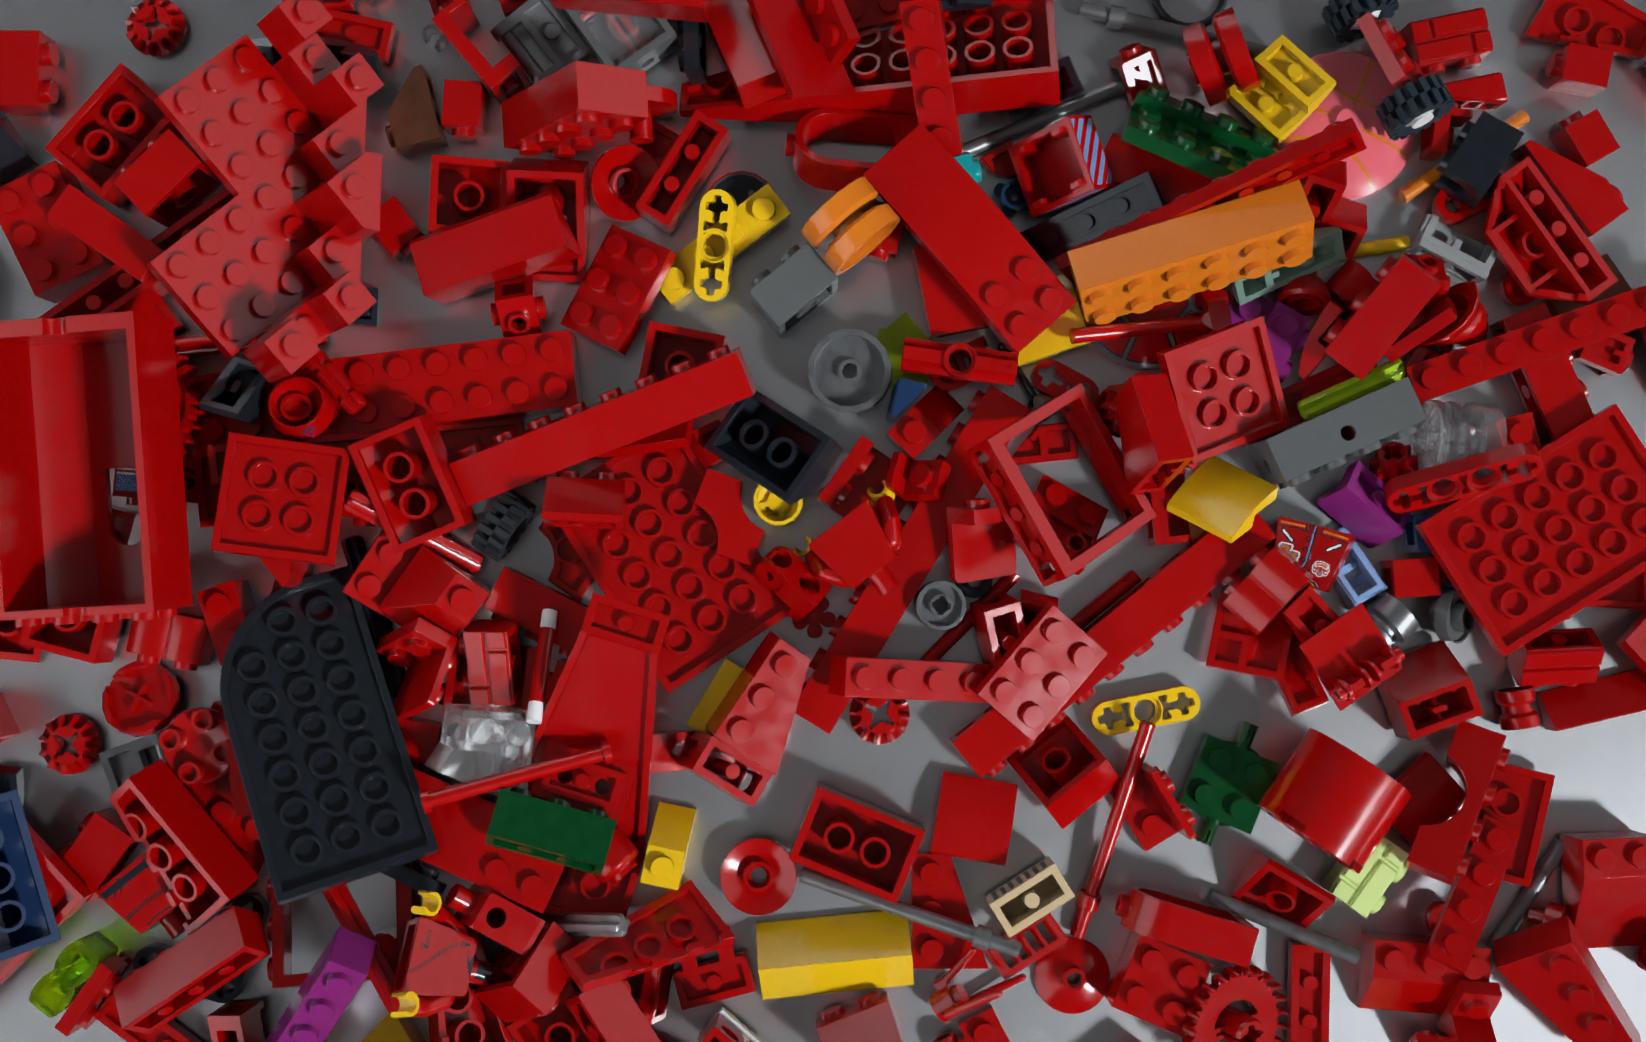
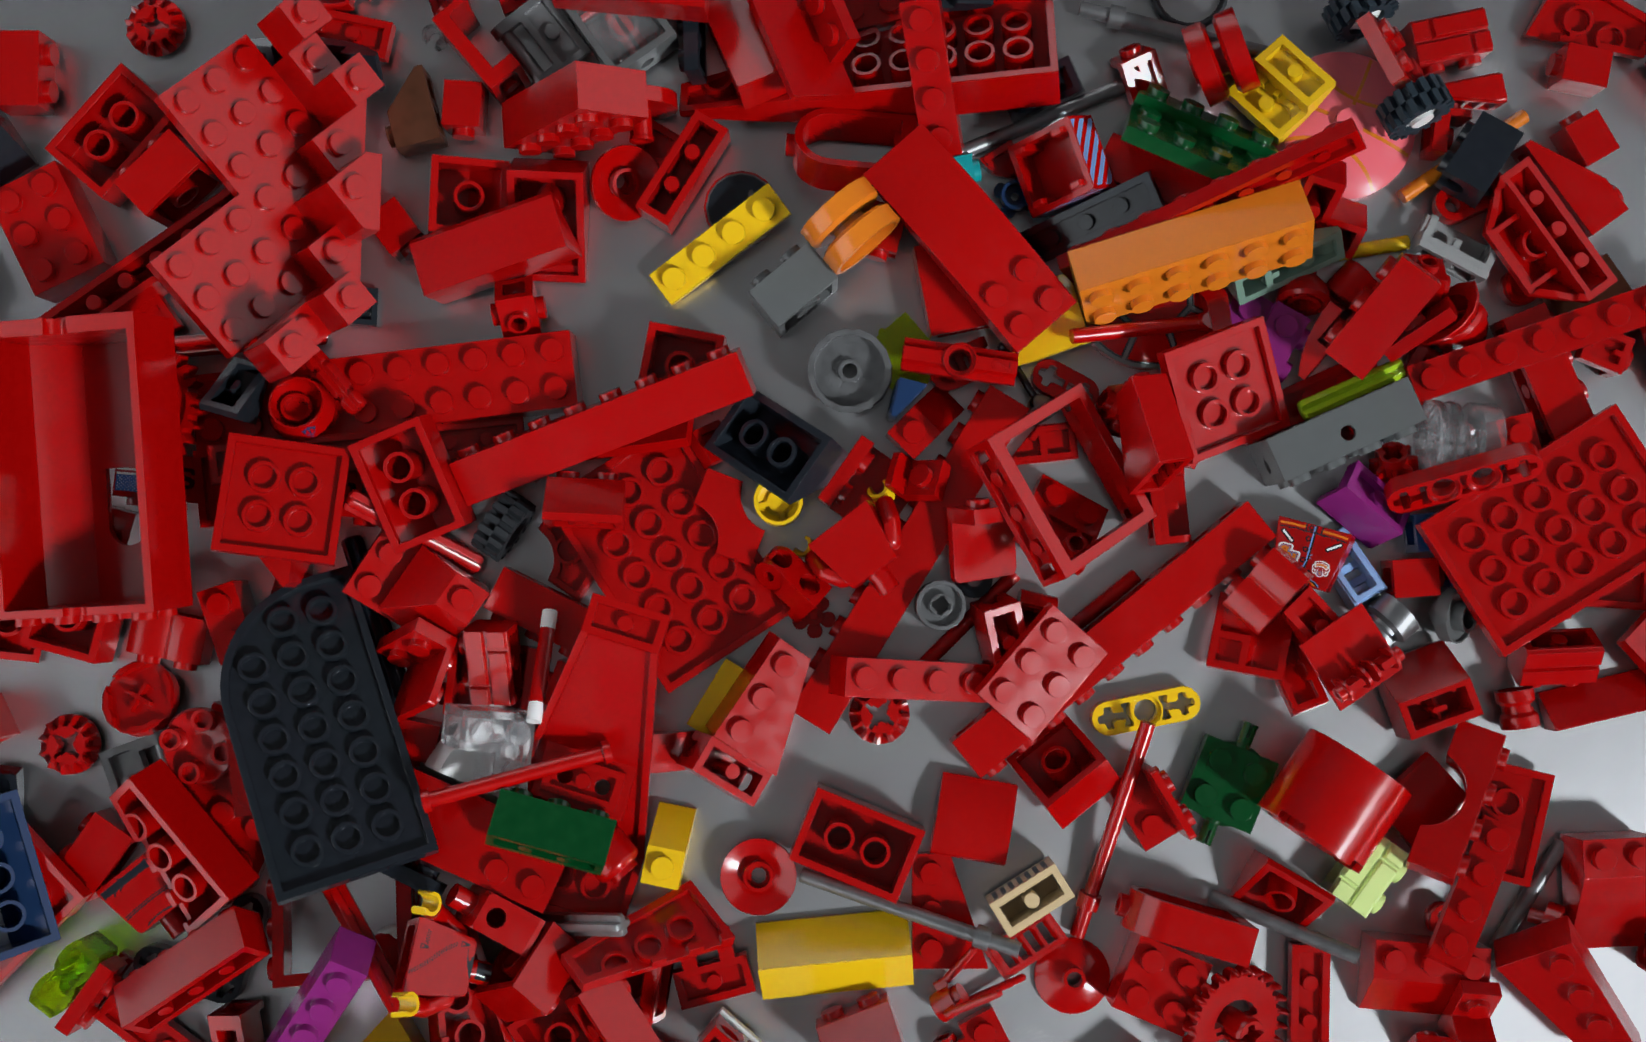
red tile [46,184,165,283] -> none
red plate [560,224,677,356] -> none
yellow beam [694,189,737,302] -> none
yellow slope [1166,456,1278,543] -> none

